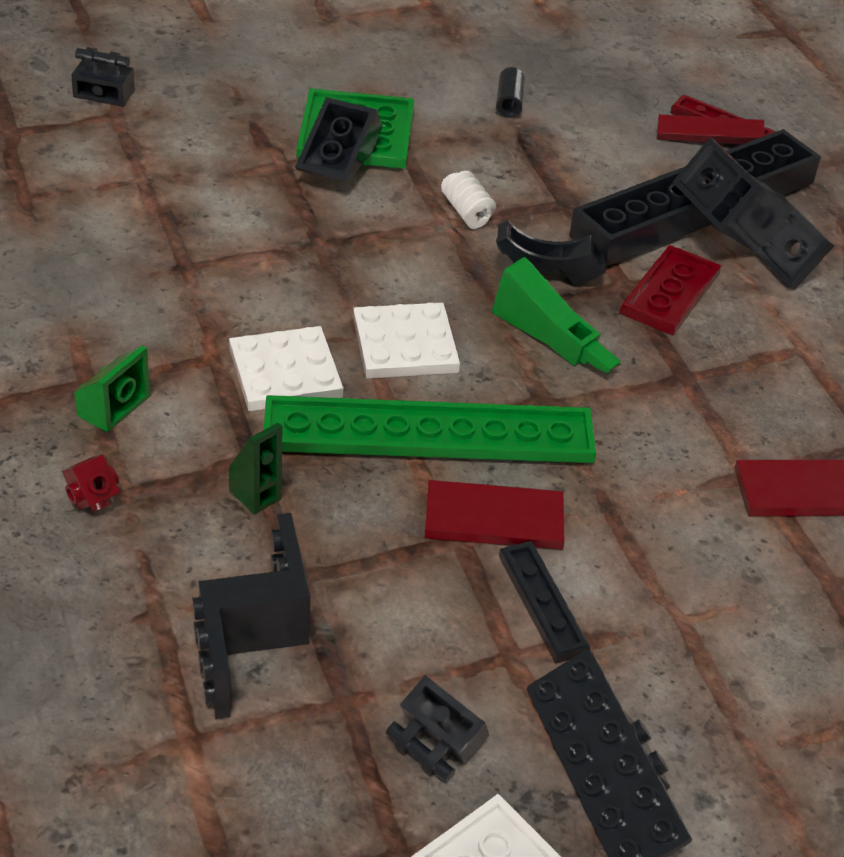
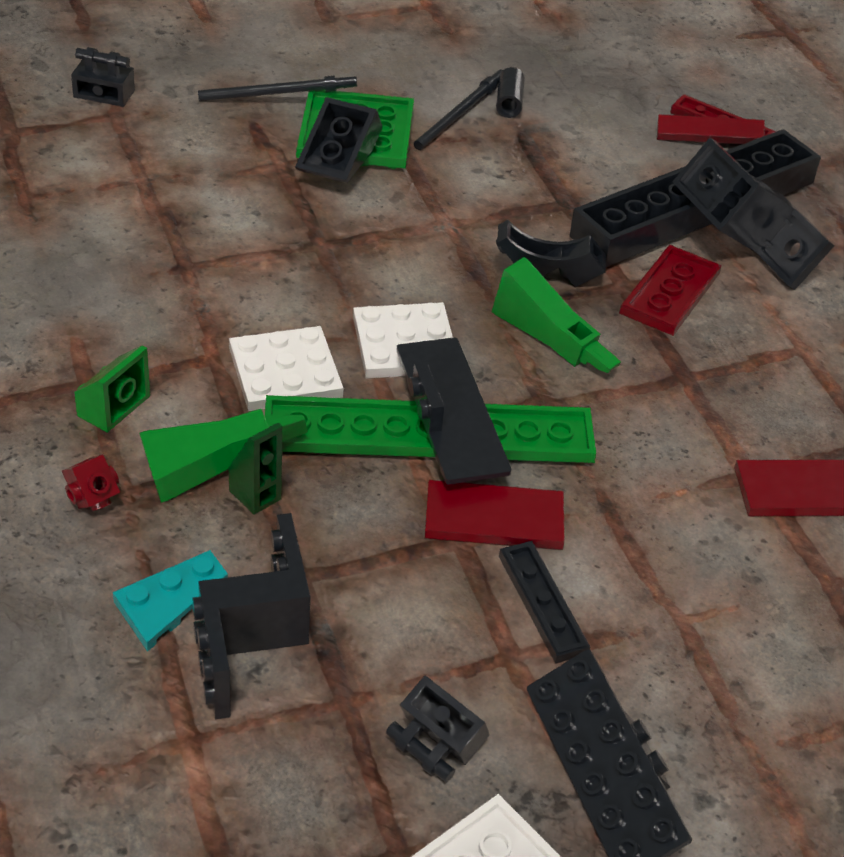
white piece [441,171,496,230] -> none
none -> teal wing [113,550,228,652]
none -> green piece [139,409,308,503]
none -> black bar [198,75,357,101]
none -> black bracket [396,337,512,485]
none -> black bar [414,69,503,150]

